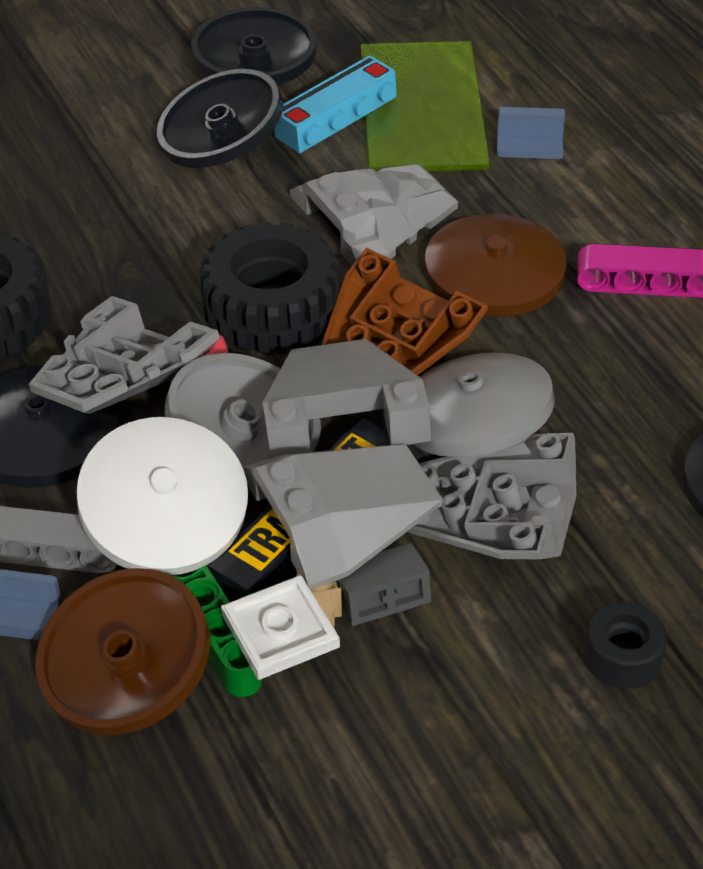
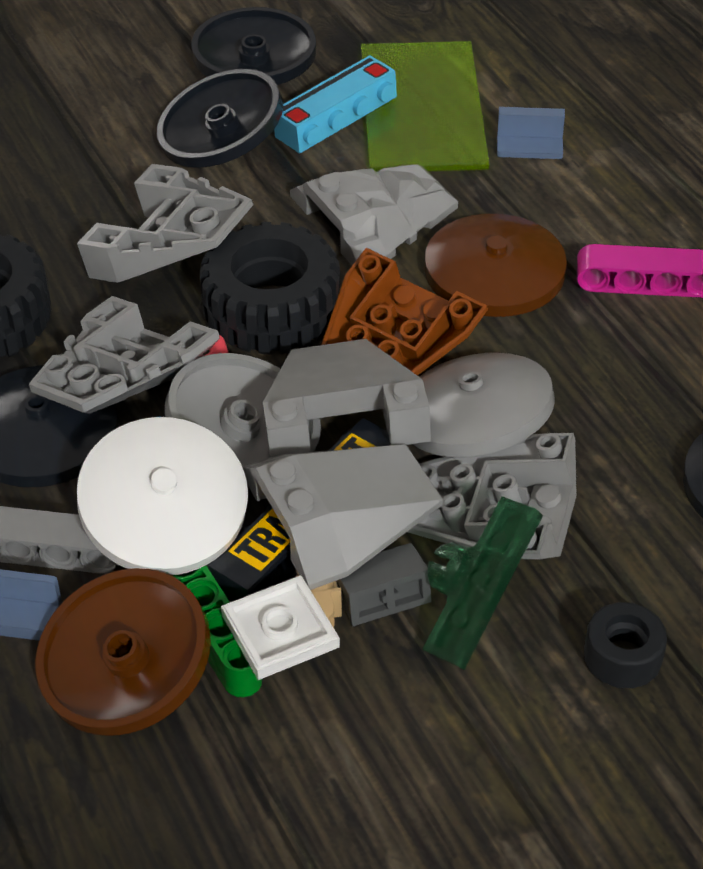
none -> light grey wedge [77,164,253,283]
none -> clear green plate [423,496,543,670]

